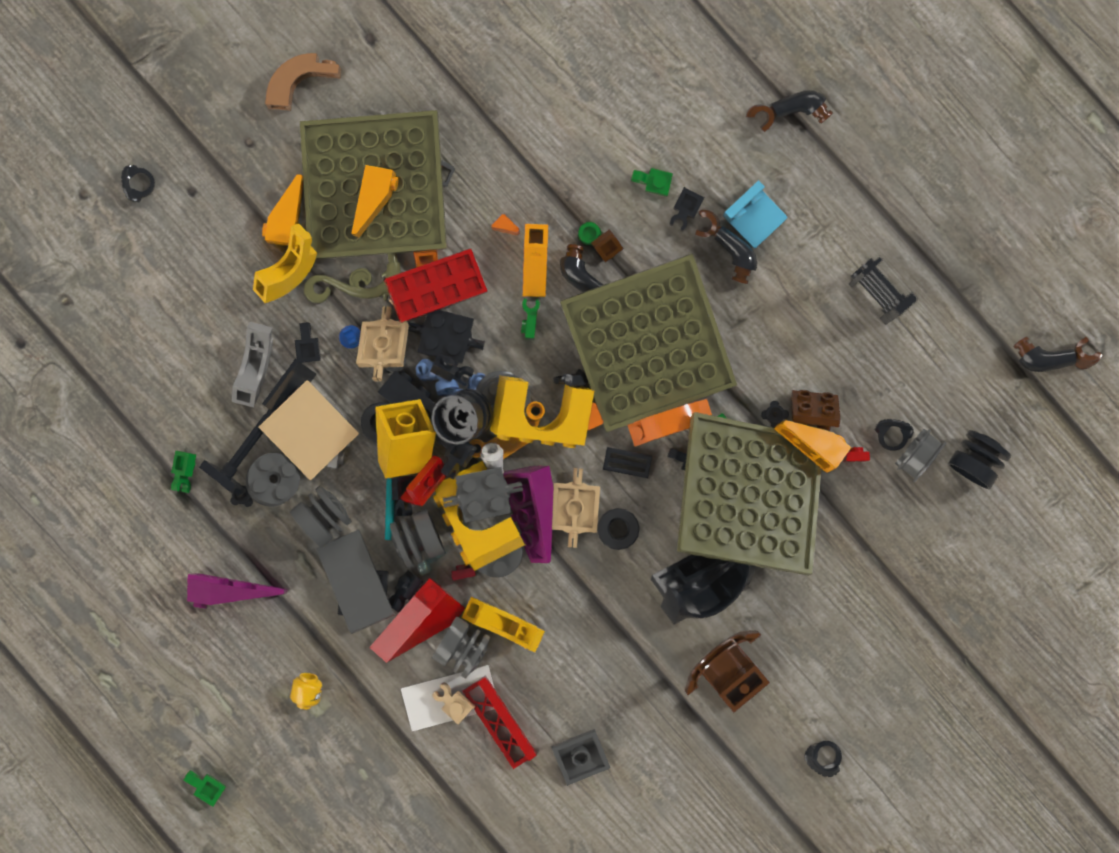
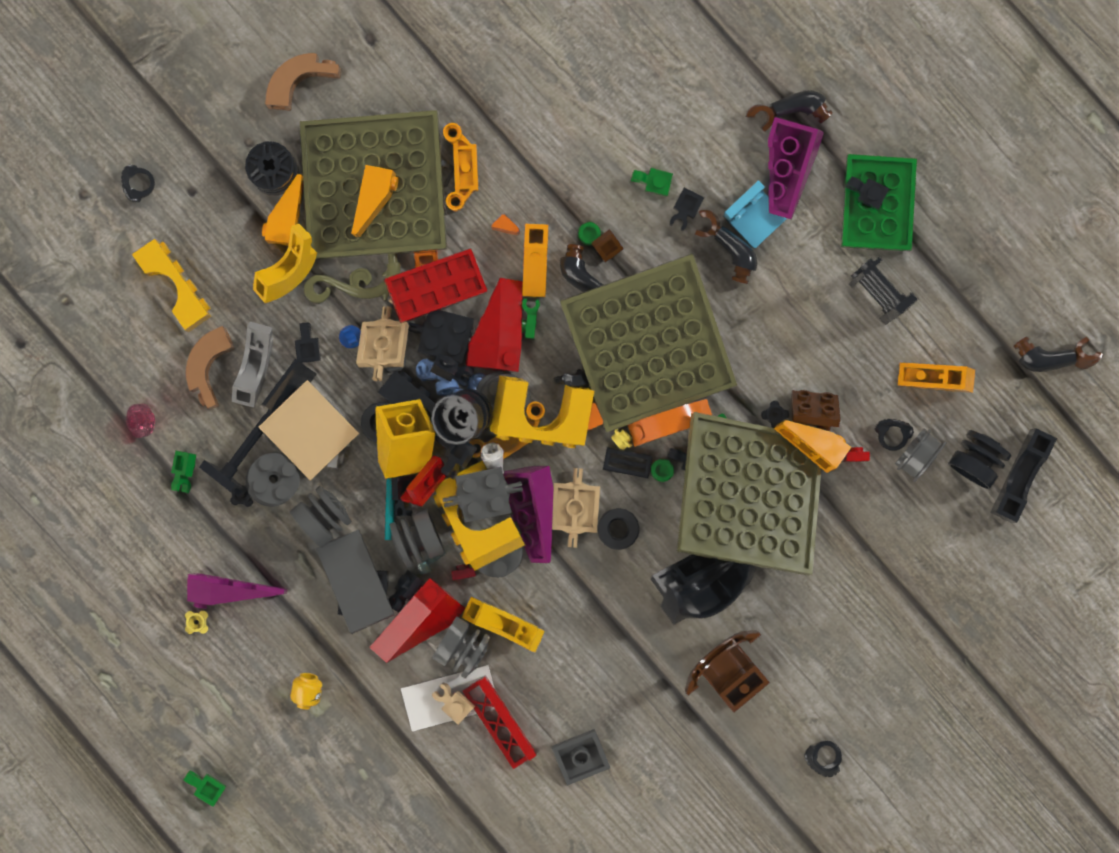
none -> clear pink plate [126,403,155,438]
none -> yellow arch [132,238,211,332]
none -> light yellow plate [185,610,208,634]
none -> medium nougat arch [186,326,235,410]
none -> black wheel [245,141,299,196]
none -> light orange plate [443,123,479,212]
none -> red wedge [466,278,523,373]
none -> light yellow plate [611,429,633,450]
none -> green tile [651,459,674,482]
none -> magenta wedge [768,117,824,220]
none -> green plate [841,154,917,252]
none -> black plate [845,177,889,210]
none -> light orange slope [898,362,975,393]
none -> black arch [990,428,1057,523]

